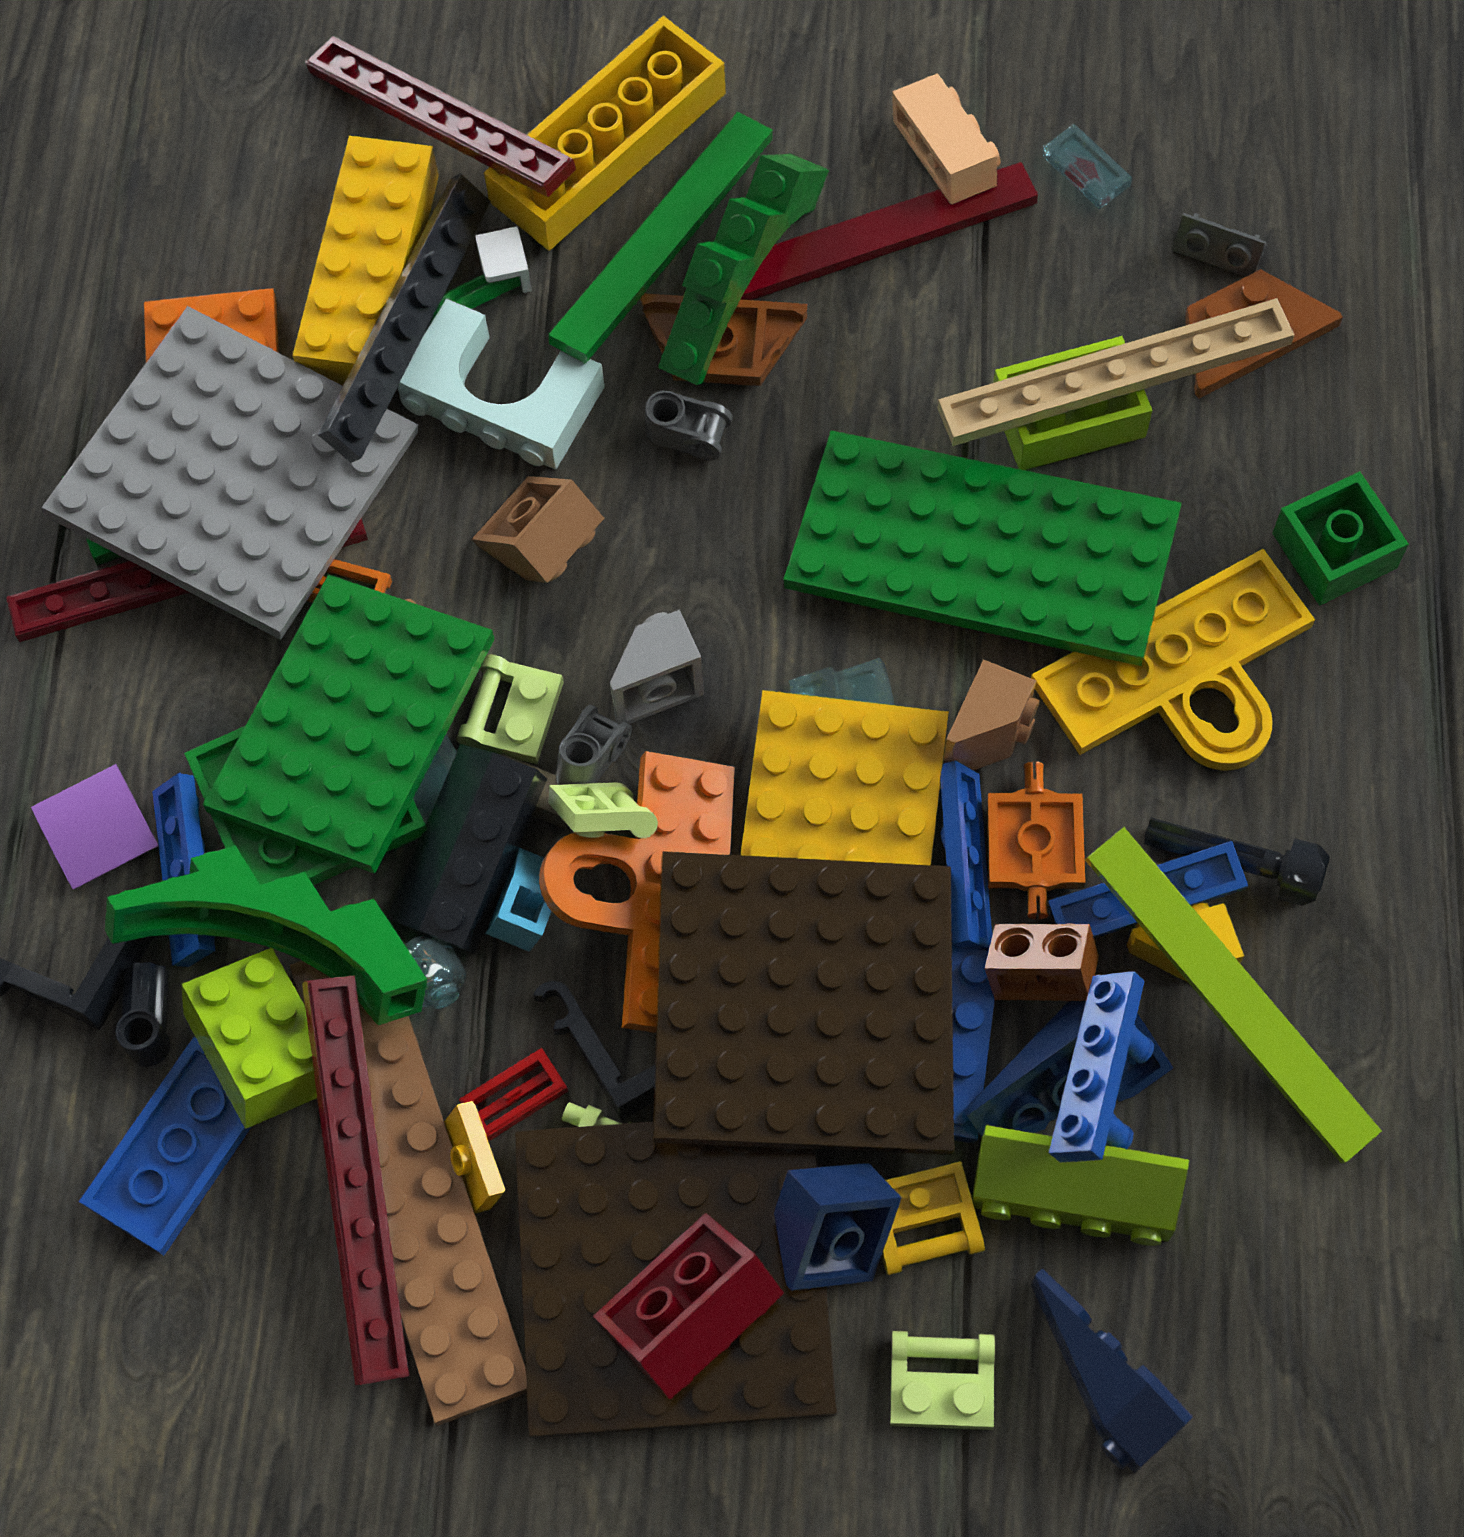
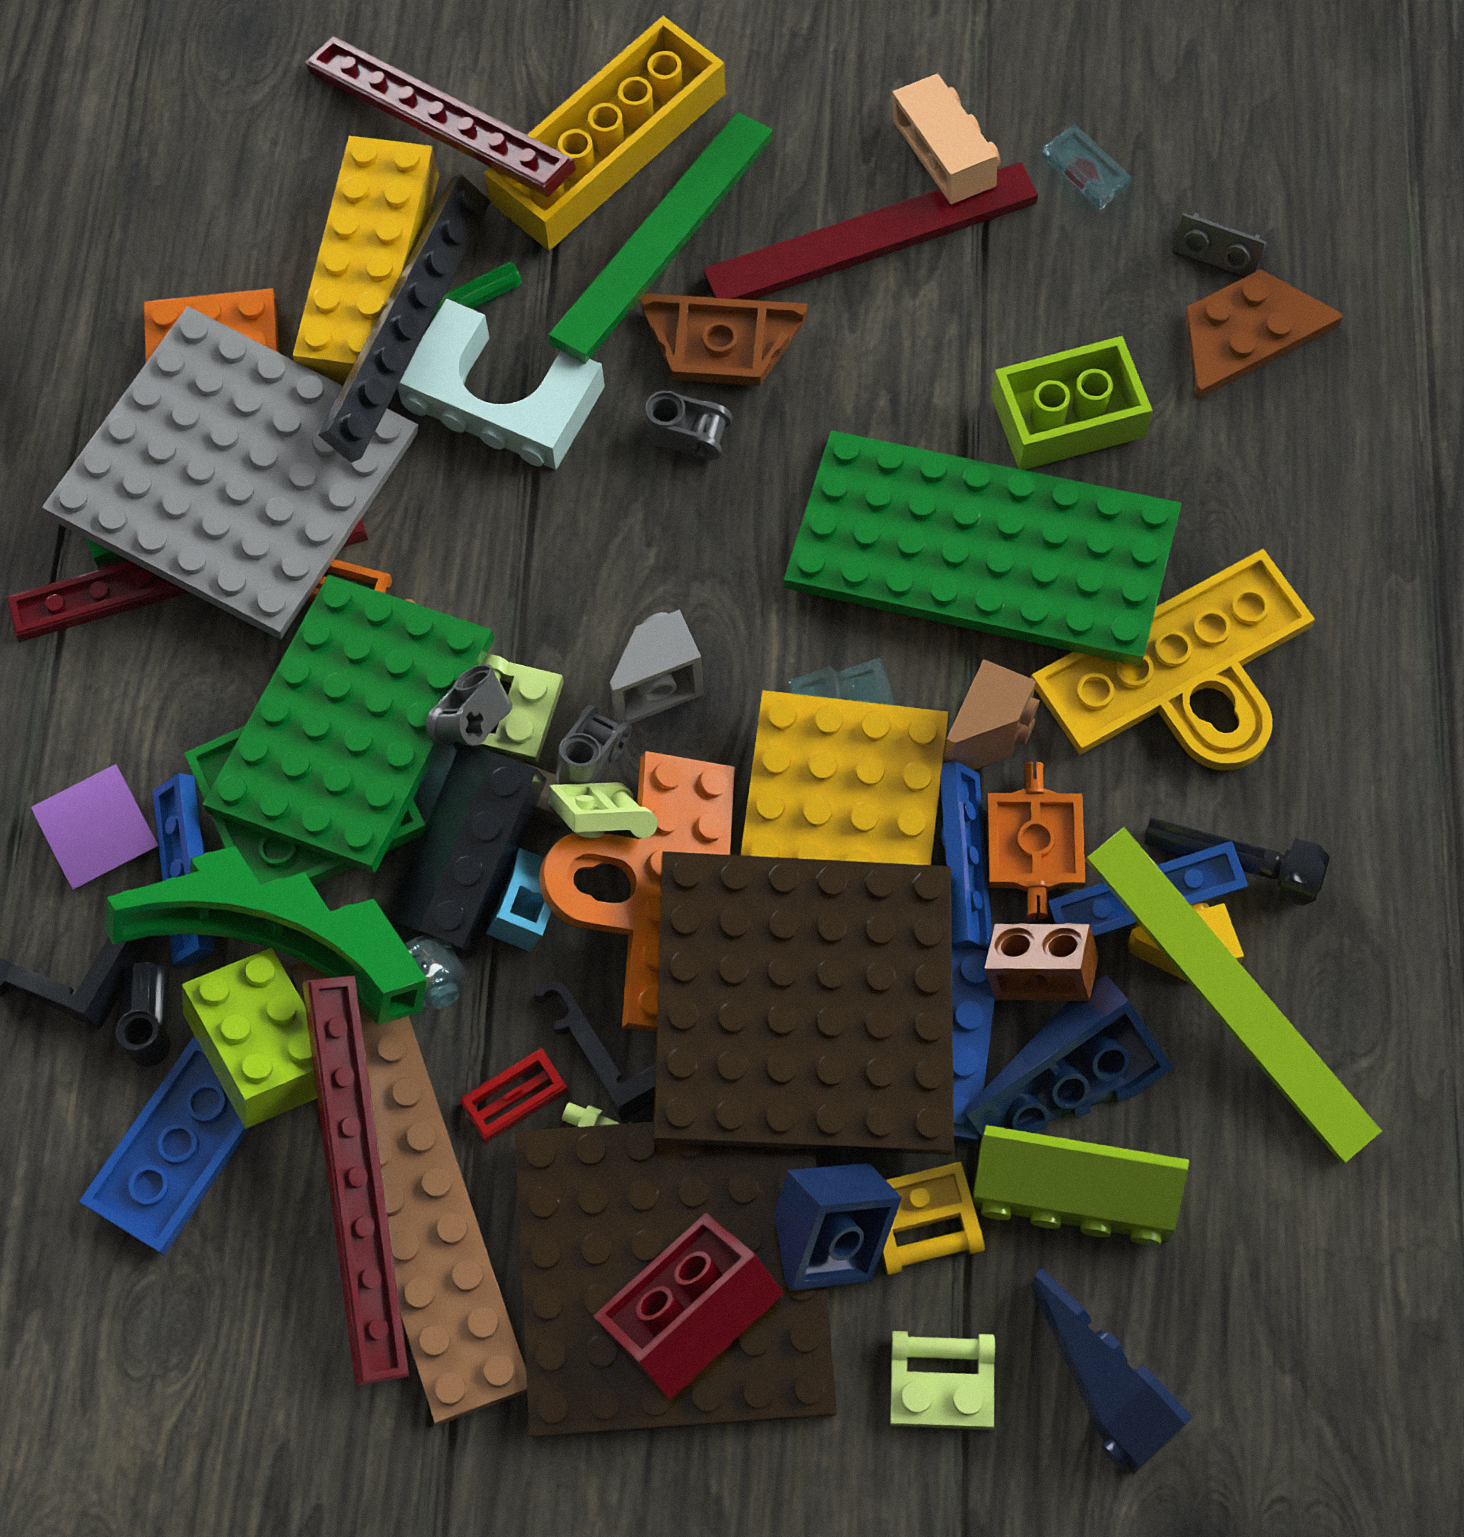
yellow plate [444,1101,505,1213] -> none
medium nougat slope [472,476,604,583] -> none
white panel [475,226,532,293] -> none
green arch [658,154,829,385] -> none
tan plate [937,298,1294,446] -> none
blue plate [1049,971,1154,1163] -> none
green brick [1272,471,1409,606] -> none
none -> dark grey piece [426,664,513,746]

